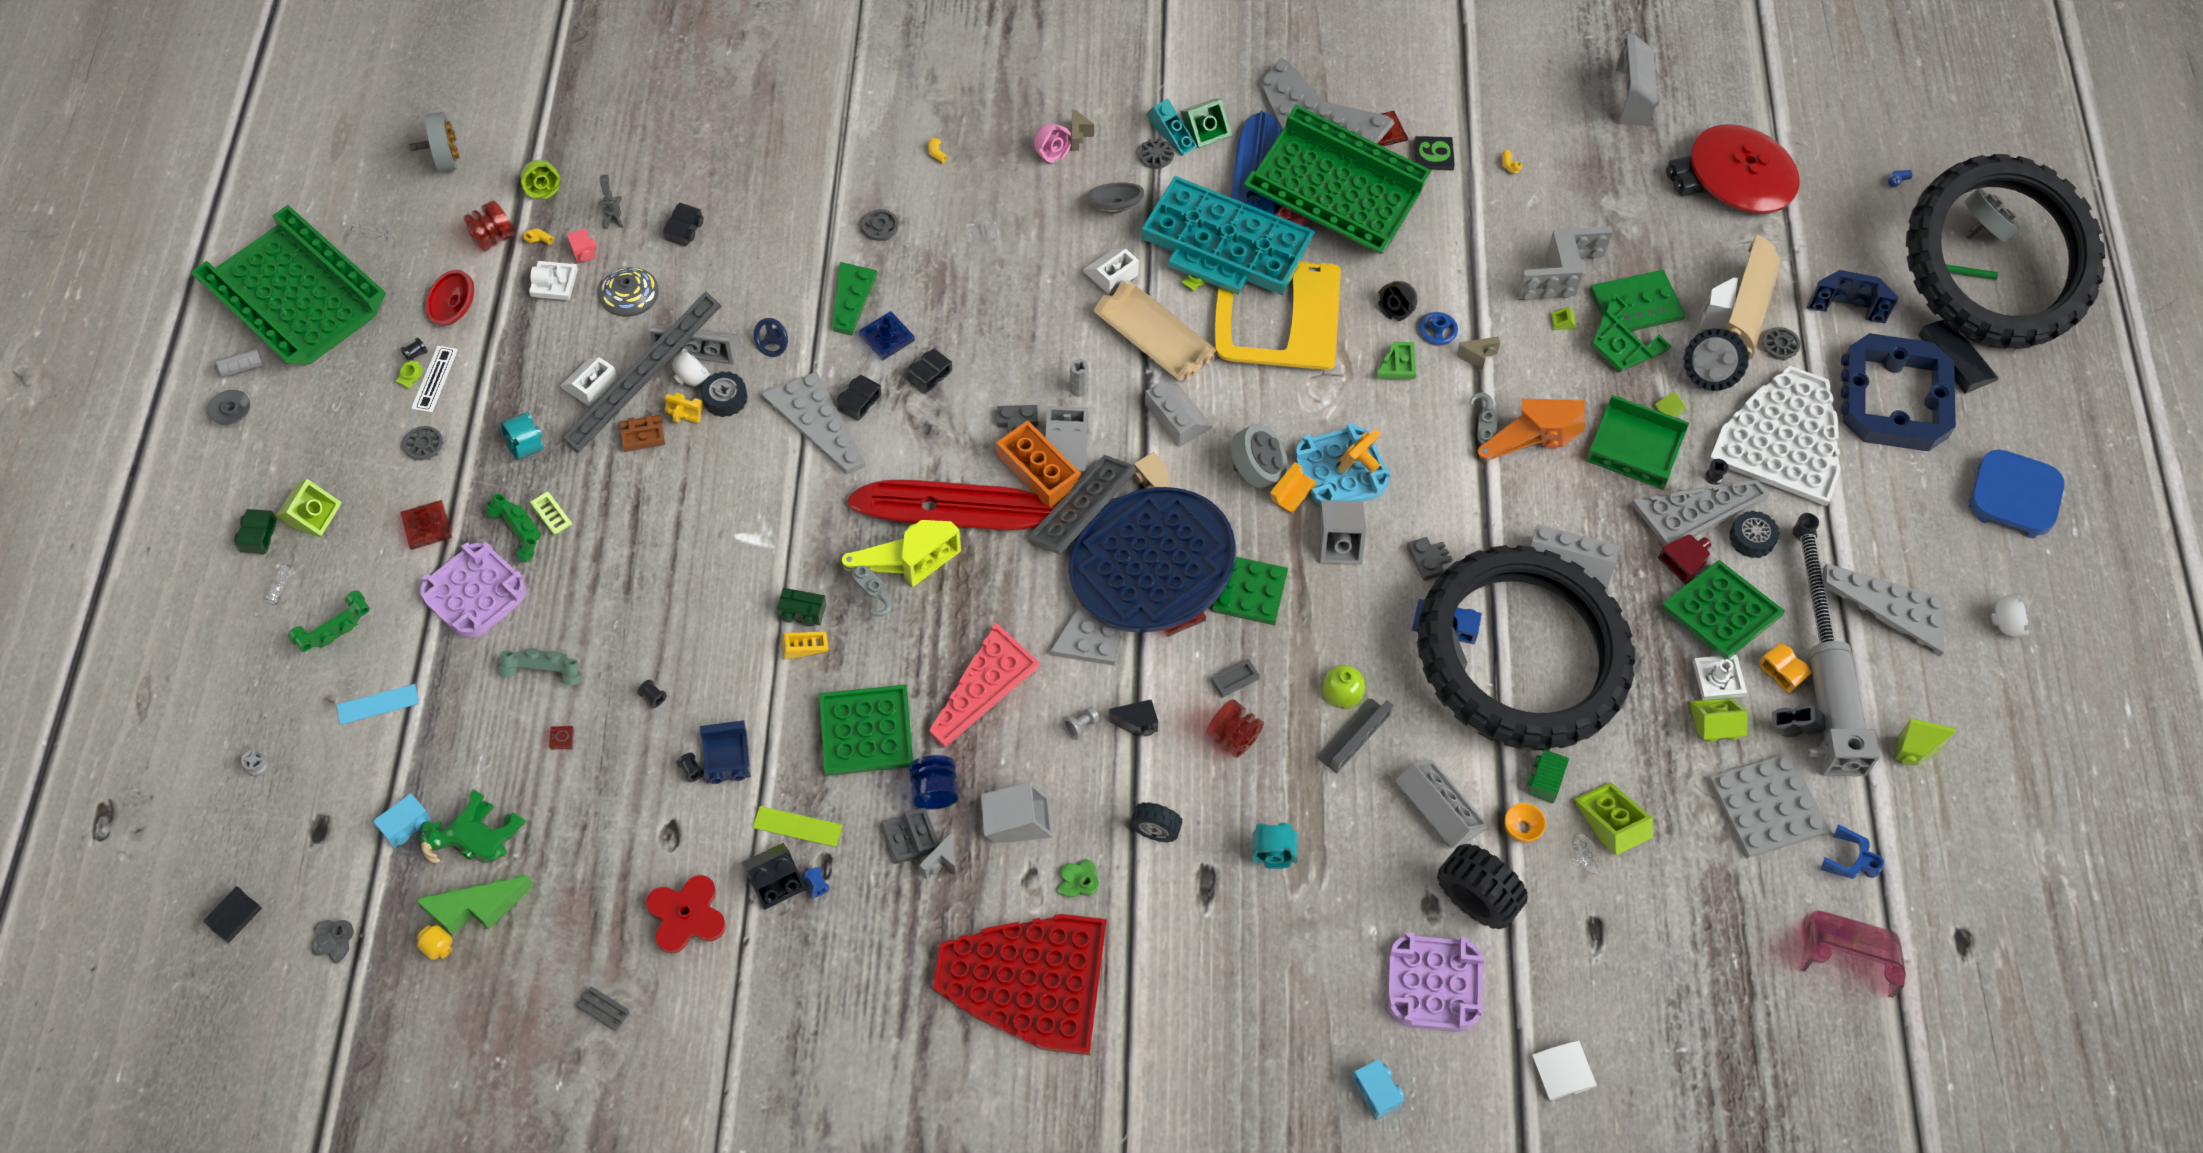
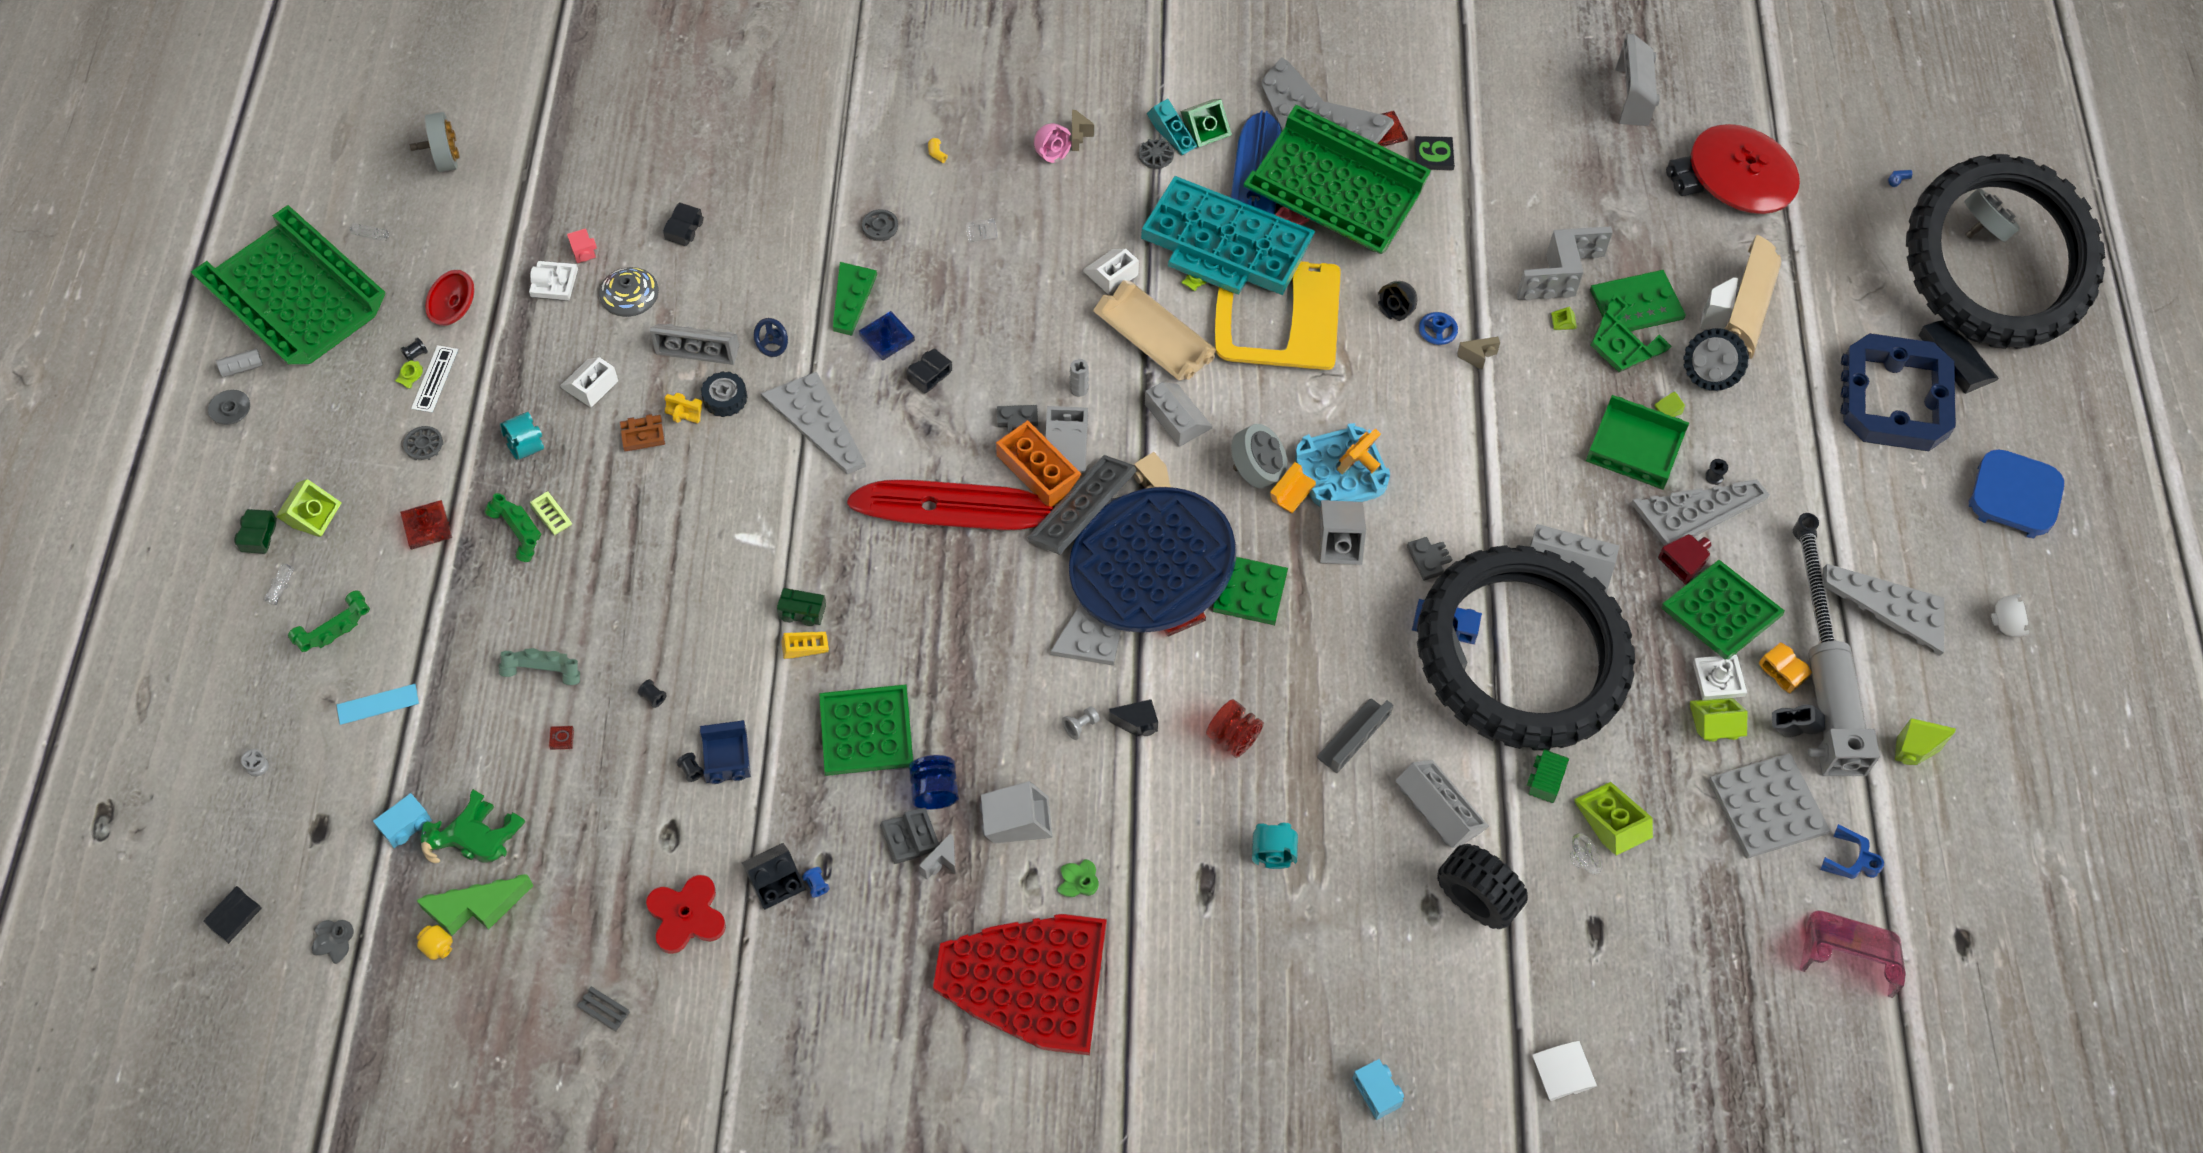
lavender tile [420,542,527,638] -> none
clear red wheel [463,200,515,252] -> none
lime cylinder [520,160,560,199] -> none
yellow arm [523,228,554,245] -> none
dark grey plate [563,291,722,452] -> none
dark grey piece [599,174,623,229] -> none
white cylinder [672,347,712,387] -> none
lime sticker [752,806,843,847] -> none
black brick [837,375,882,421] -> none
neon yellow slope [842,520,961,617] -> none
coral wing [929,622,1040,748] -> none
dark grey dish [1087,182,1144,214] -> none
black wheel [1130,802,1183,843] -> none
dark grey tile [1211,659,1260,698] -> none
lime cylinder [1322,665,1366,709] -> none
bright green wing [1377,341,1416,379] -> none
lavender tile [1387,932,1484,1032] -> none
orange slope [1469,392,1585,462] -> none
yellow arm [1502,150,1522,174] -> none
light orange piece [1505,803,1546,843] -> none
white wing [1709,366,1841,506] -> none
black wheel [1729,511,1780,558] -> none
dark grey wheel [1762,327,1800,361] -> none
dark blue slope [1807,270,1898,324] -> none
green bar [1946,264,1998,280] -> none

